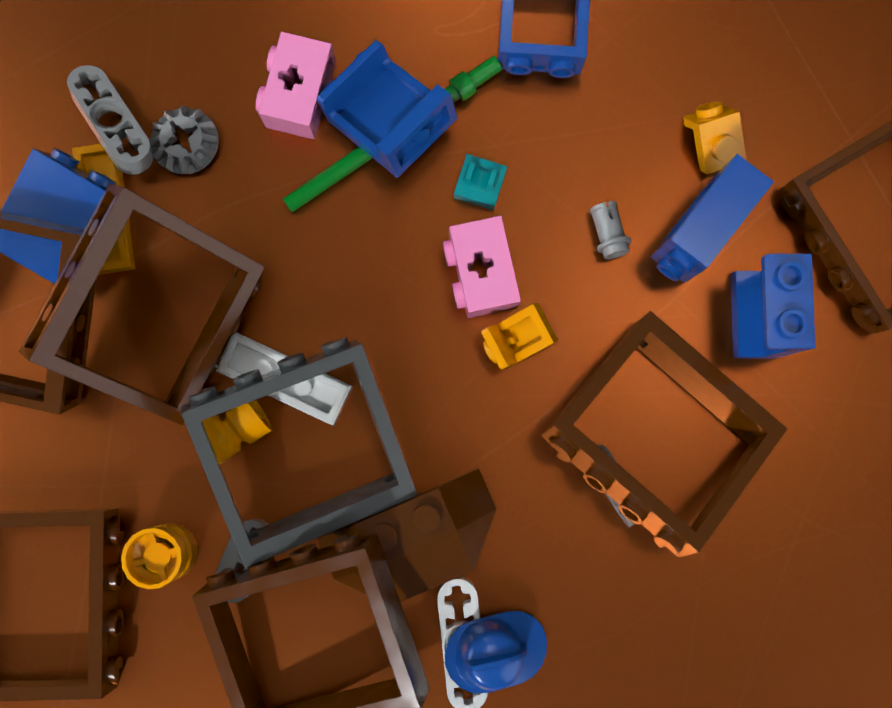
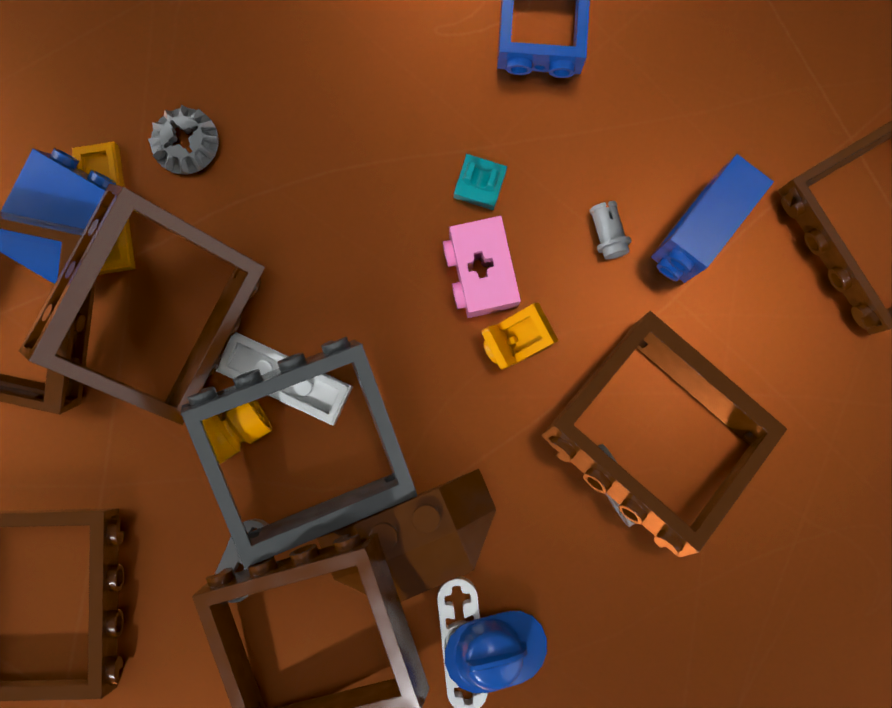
light grey beam [67,65,153,175] -> none
light orange wheel [121,523,198,589] -> none
bright pink brick [256,32,336,140] -> none
green bar [282,56,502,213] -> none
blue panel [317,40,458,178] -> none
light orange bracket [683,101,747,174] -> none
blue panel [731,254,815,359] -> none

